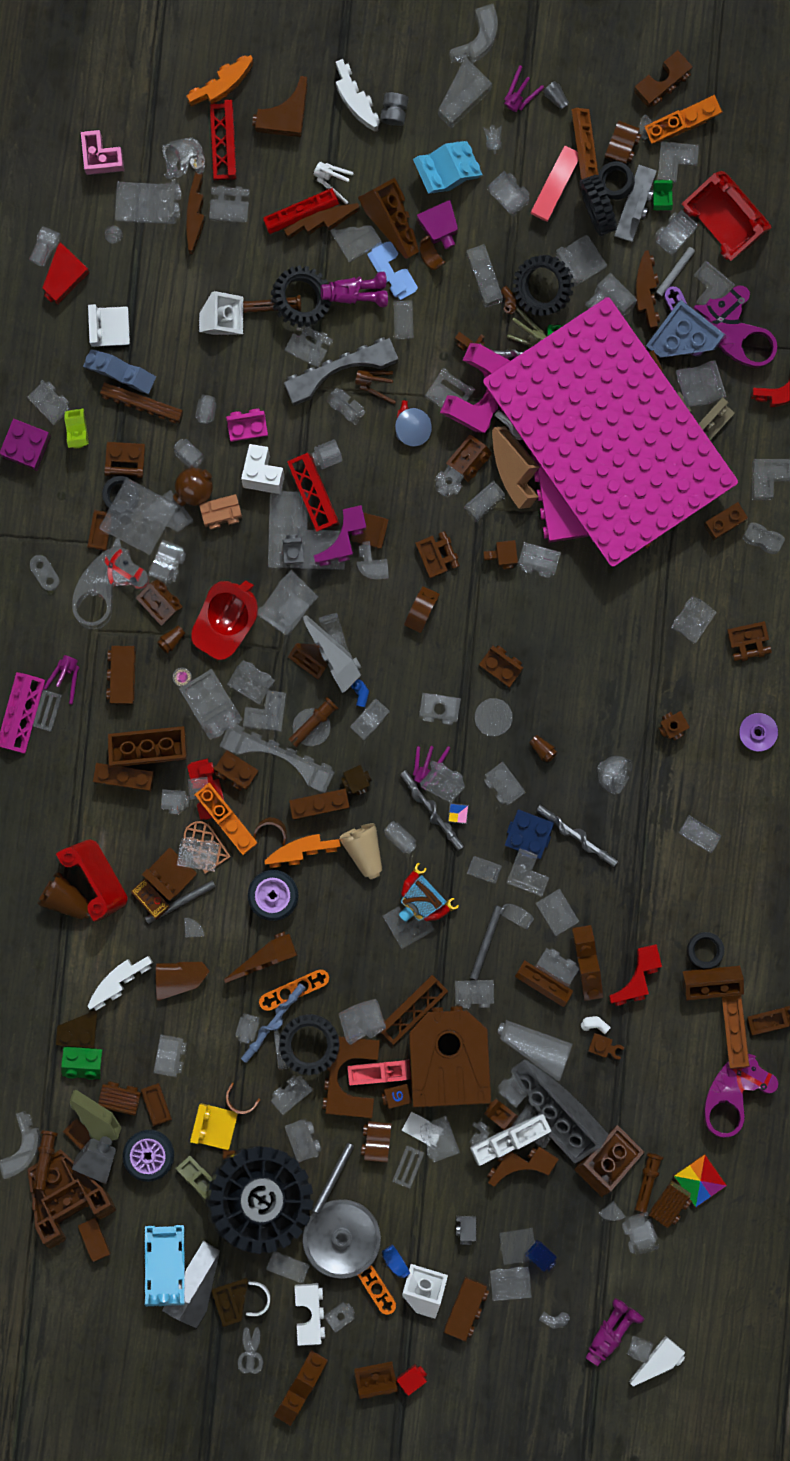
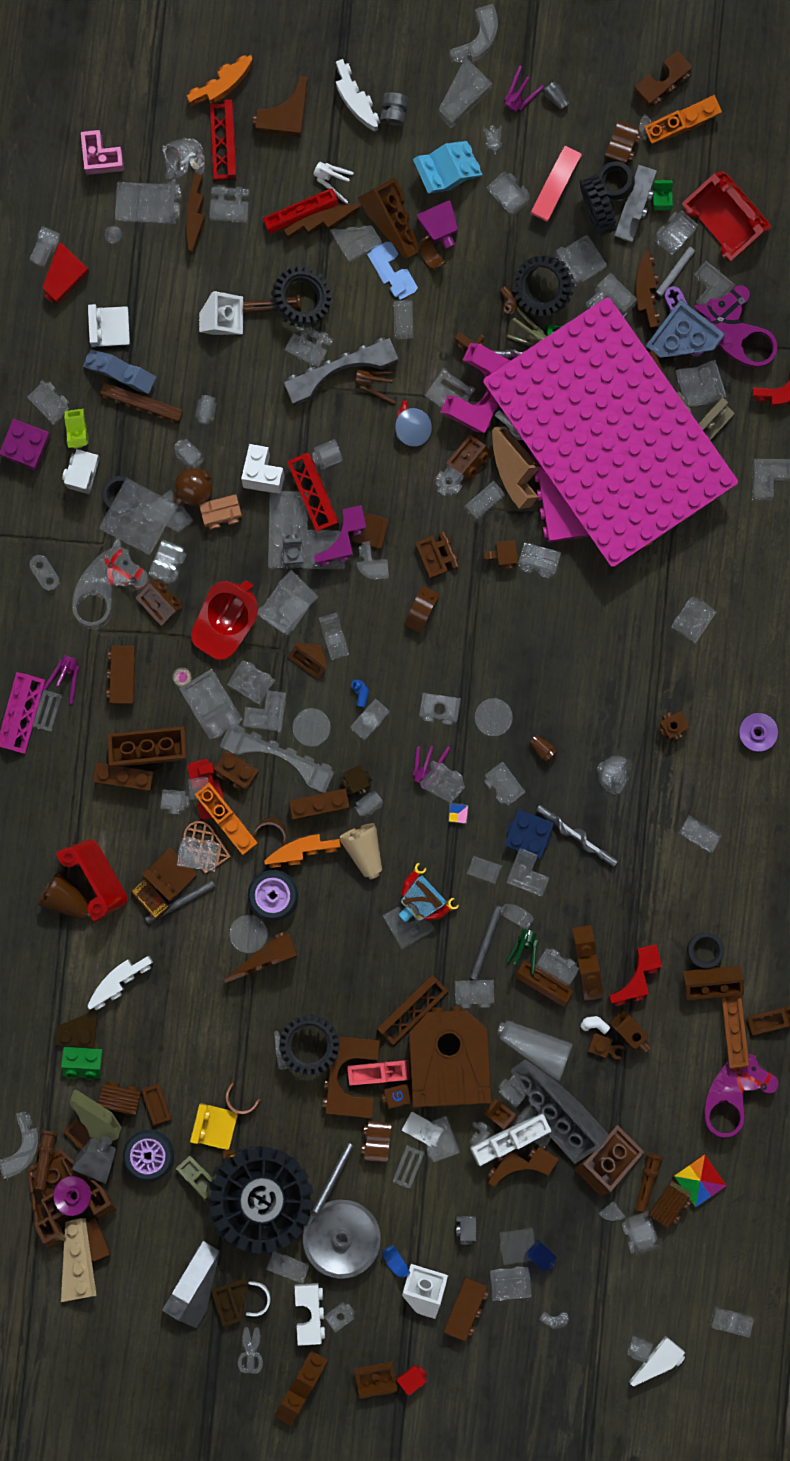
reddish brown tile [87,510,113,551] -> none
reddish brown plate [105,442,145,478] -> none
medium azure piece [145,1225,185,1306] -> none
clear brick [153,1034,187,1077] -> none
reddish brown panel [156,962,210,1001] -> none
reddish brown cone [157,625,185,653] -> none
clear tile [184,918,205,937] -> none
dark pink bracket [226,409,268,442] -> none
clear brick [235,1013,260,1044] -> none
sand blue piece [241,983,306,1063] -> none
orange beam [259,969,329,1011] -> none
clear brick [270,1075,313,1115] -> none
clear bracket [285,1118,322,1162] -> none
reddish brown pin [288,697,339,748] -> none
light grey wedge [303,615,362,693] -> none
magenta piece [321,271,388,307] -> none
clear hinge [327,388,366,425] -> none
clear slope [339,999,386,1045] -> none
orange beam [358,1265,396,1315] -> none
clear head [383,821,417,854] -> none
flat silver piece [400,770,464,850] -> none
clear arch [466,244,503,308] -> none
reddish brown bracket [479,645,523,688] -> none
clear plate [535,889,579,936] -> none
dark orange plate [572,108,598,179] -> none
magenta piece [586,1298,645,1366] -> none
clear plate [657,142,699,182] -> none
reddish brown brick [704,502,748,541] -> none
reddish brown plate [727,621,772,662] -> none
clear brick [742,523,785,554] -> none
none -> magenta dish [54,1176,91,1216]
none -> tan wing [61,1218,97,1302]
none -> white brick [62,449,100,494]
none -> clear tile [229,915,268,953]
none -> clear brick [355,791,384,818]
none -> dark green plant [506,929,539,975]
none -> reddish brown torso [609,1010,652,1054]
none -> clear brick [710,1306,754,1338]

